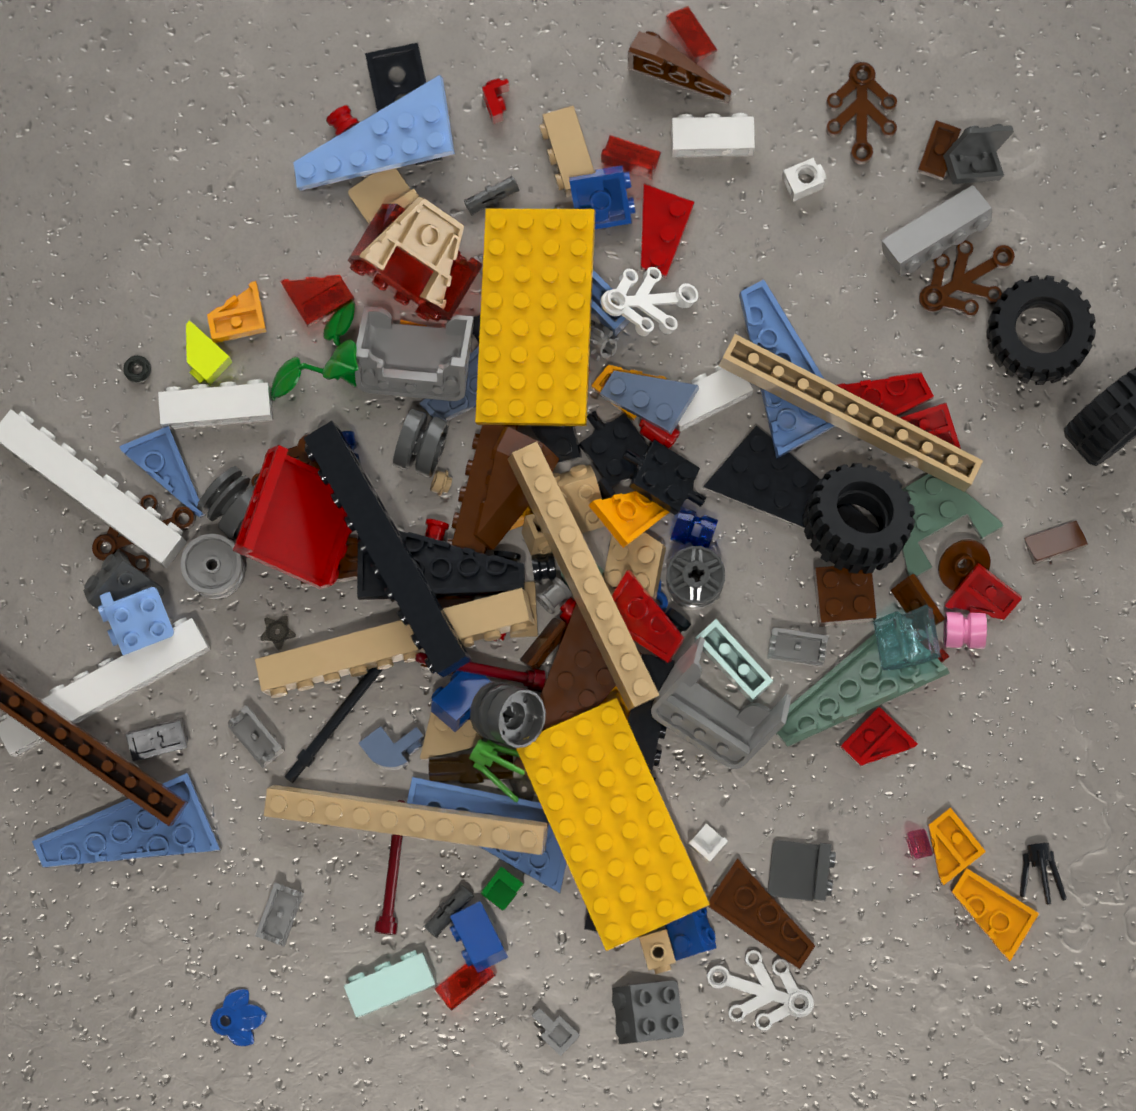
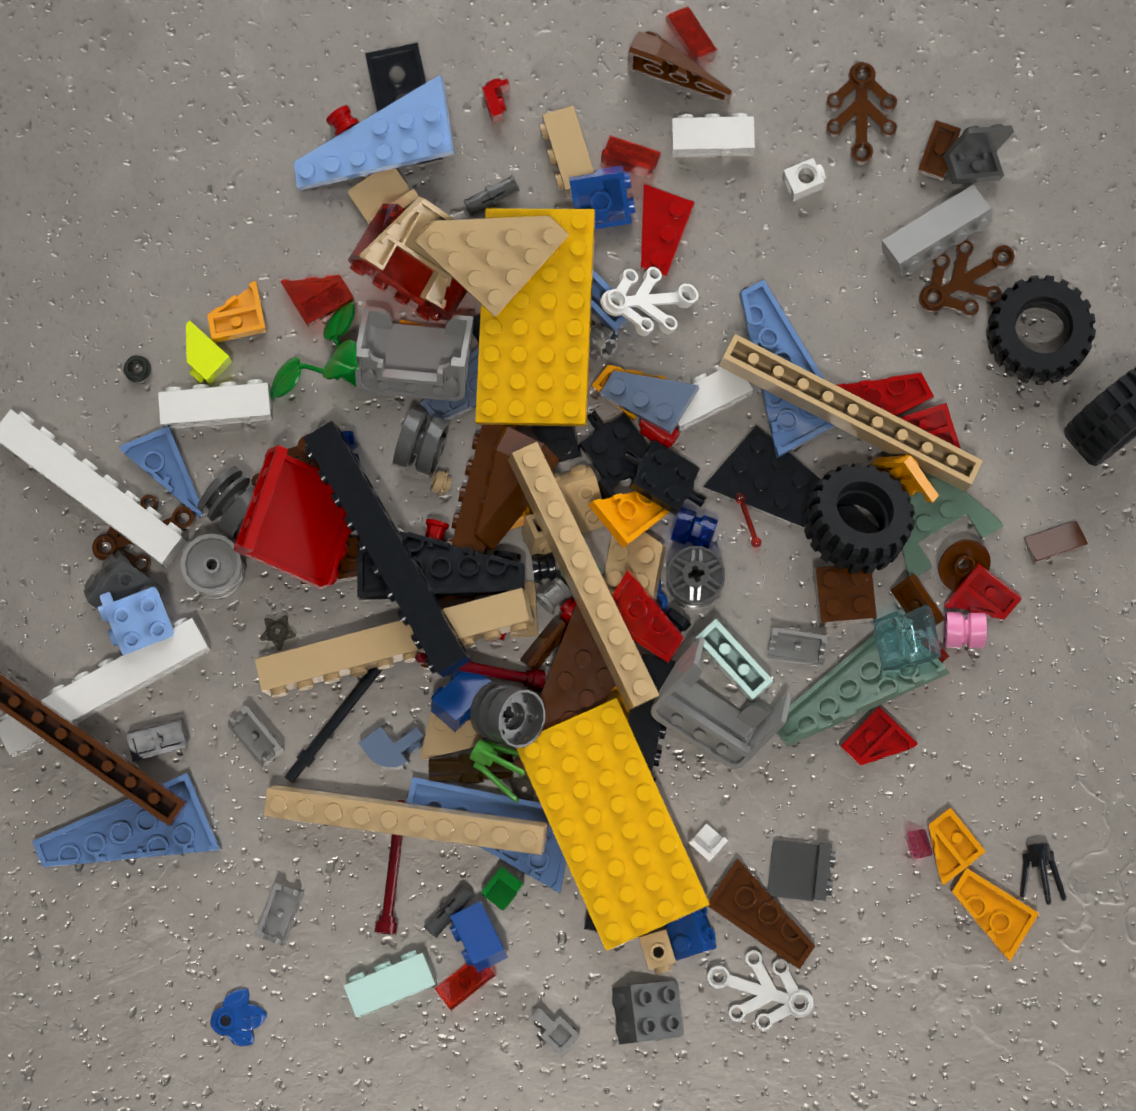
none -> tan plate [414,216,569,317]
none -> clear red hinge [735,493,762,548]
none -> light orange wing [870,455,939,503]

